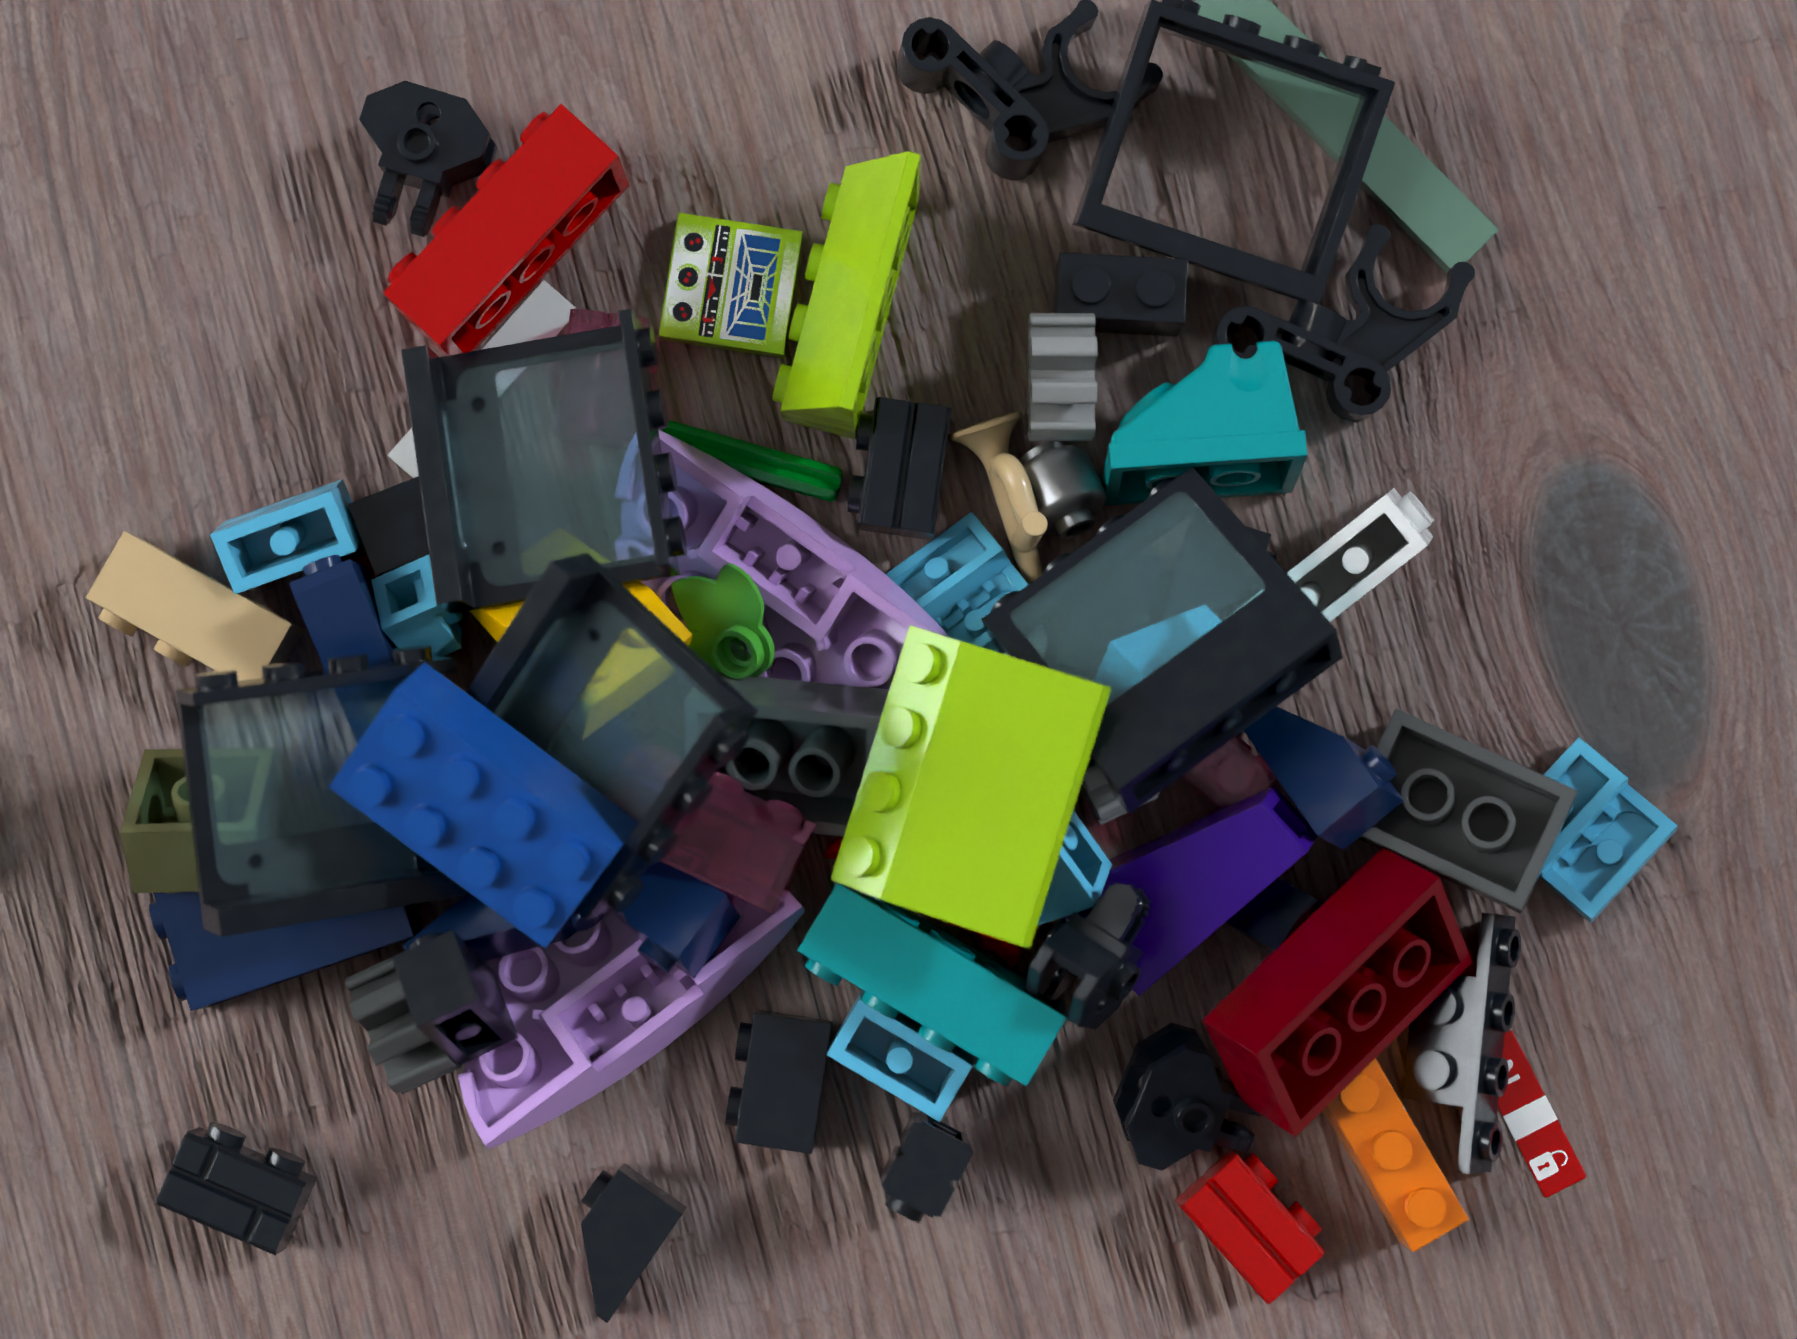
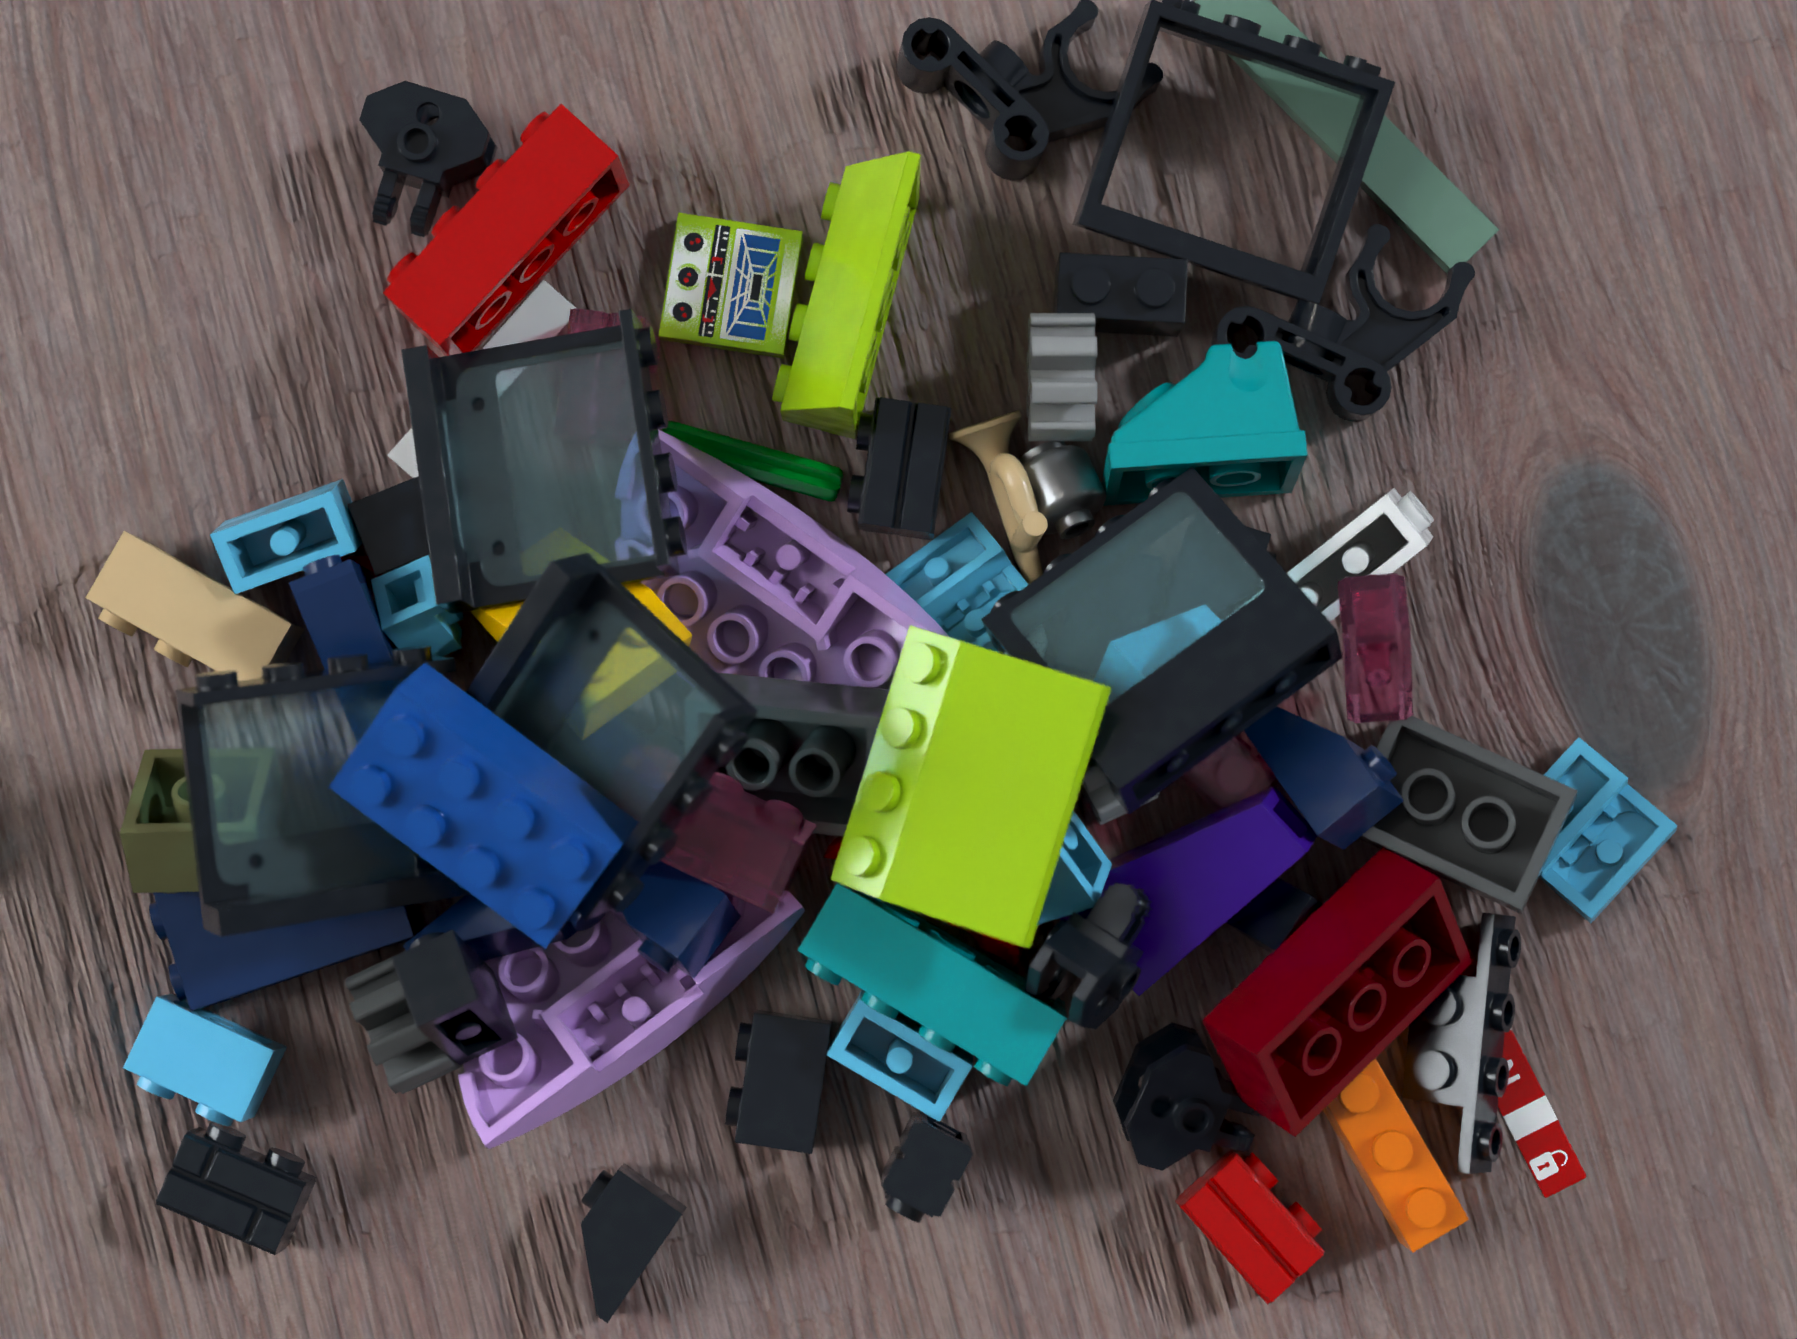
bright green plate [671,563,775,679] -> none
none -> medium azure brick [123,994,287,1126]
none -> clear pink brick [1338,573,1413,723]

